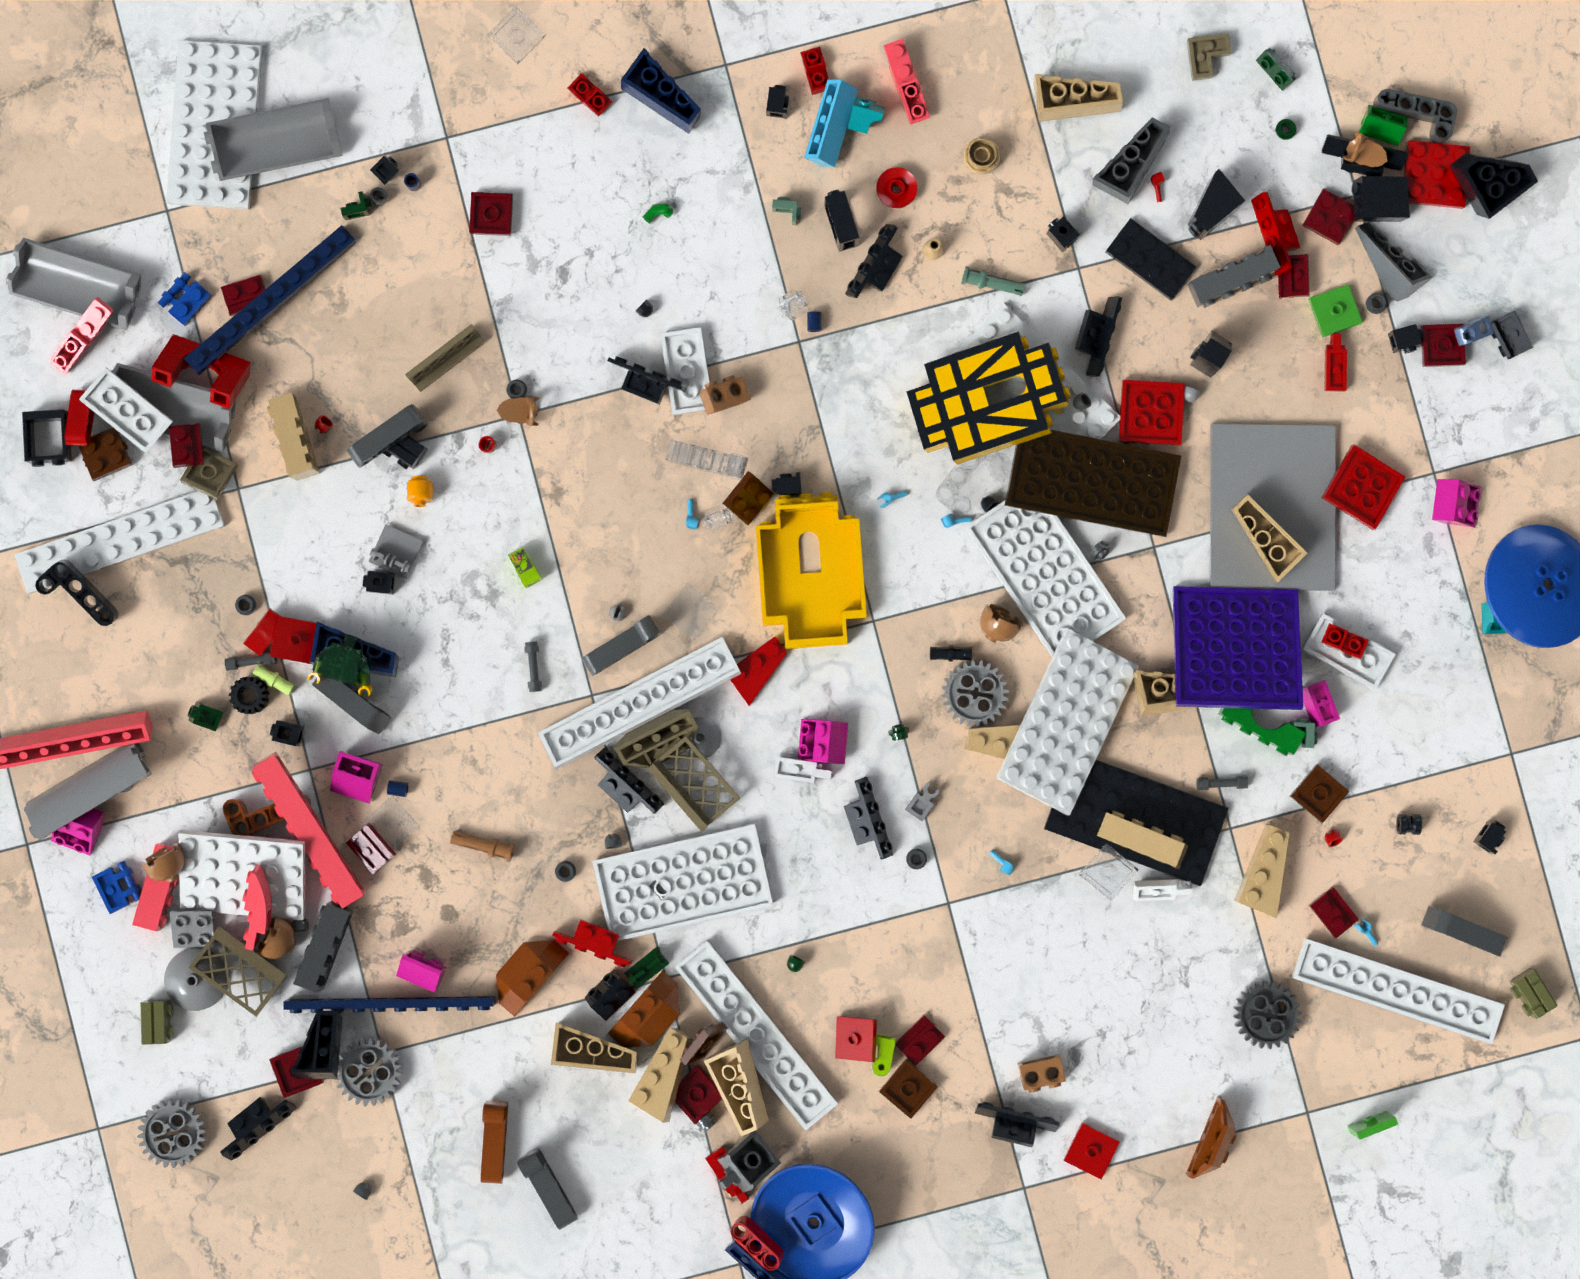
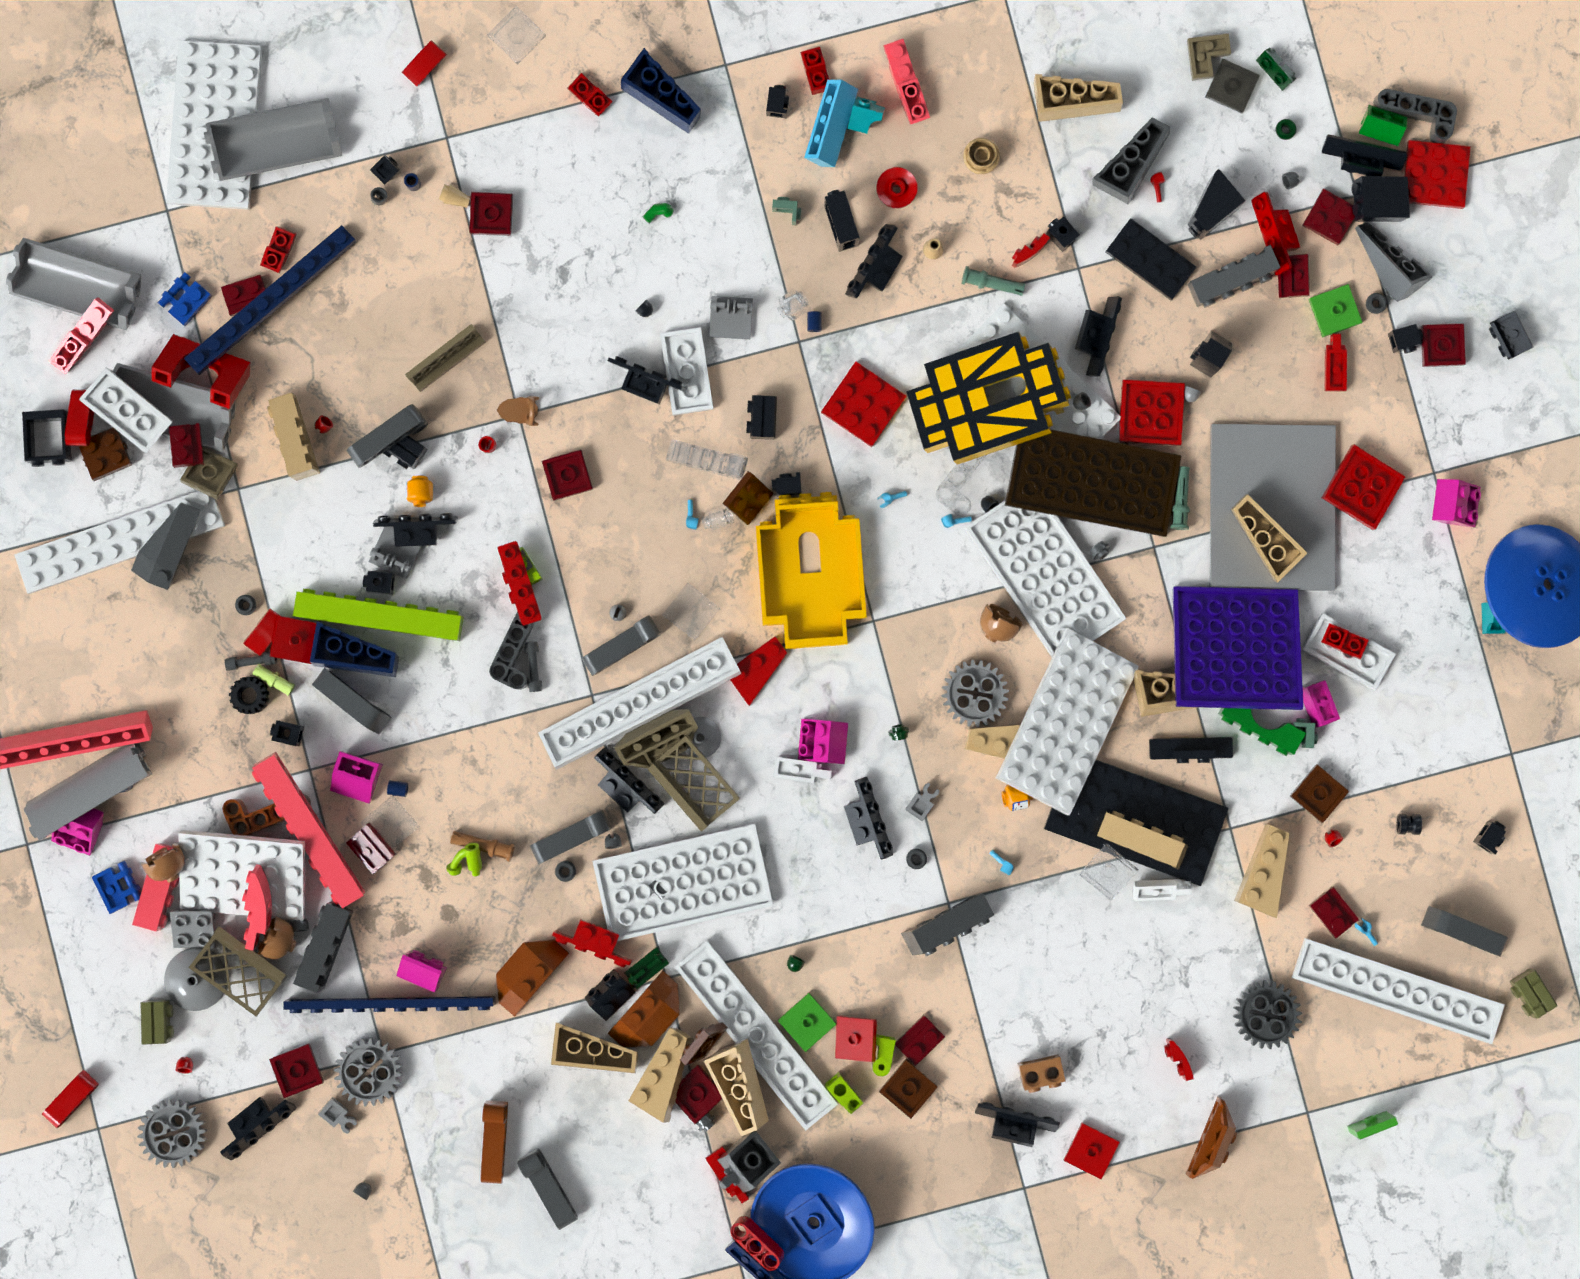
black beam [35,559,118,626] -> none
dark green bracket [188,701,223,732] -> none
black wedge [290,1011,343,1079] -> none
clear green torso [308,634,373,696] -> none
dark green bracket [340,191,372,220] -> none
dark grey plate [506,379,527,399] -> none
medium nougat brick [699,375,751,415] -> none
black pin [930,645,972,662] -> none
dark grey bar [1196,776,1248,790] -> none
medium nougat piece [1343,131,1387,167] -> none
black brick [1449,153,1538,219] -> none
sand blue leg [1454,316,1494,346] -> none
none -> red beam [42,1070,99,1129]
none -> dark grey wedge [131,502,201,590]
none -> red hinge [175,1057,193,1074]
none -> red slope [260,226,297,273]
none -> lime brick [293,588,464,641]
none -> light grey plate [318,1097,357,1134]
none -> black bracket [373,513,458,547]
none -> red slope [402,40,447,86]
none -> tan cone [439,184,471,208]
none -> lime plant [446,843,482,877]
none -> dark grey beam [489,611,535,690]
none -> red bracket [497,541,542,626]
none -> dark grey beam [530,810,611,864]
none -> dark red plate [542,450,593,501]
none -> light grey hinge [709,296,753,340]
none -> black brick [746,395,777,440]
none -> bright green plate [778,993,836,1052]
none -> red plate [821,361,907,448]
none -> lime leg [825,1072,864,1114]
none -> dark grey wedge [901,893,994,956]
none -> light orange head [1001,785,1034,811]
none -> red slope [1012,233,1050,268]
none -> black bracket [1149,737,1233,763]
none -> red slope [1164,1038,1194,1081]
none -> sand green pin [1170,466,1190,530]
none -> clear smoke plate [1205,58,1260,114]
none -> dark grey hinge [1282,172,1300,190]

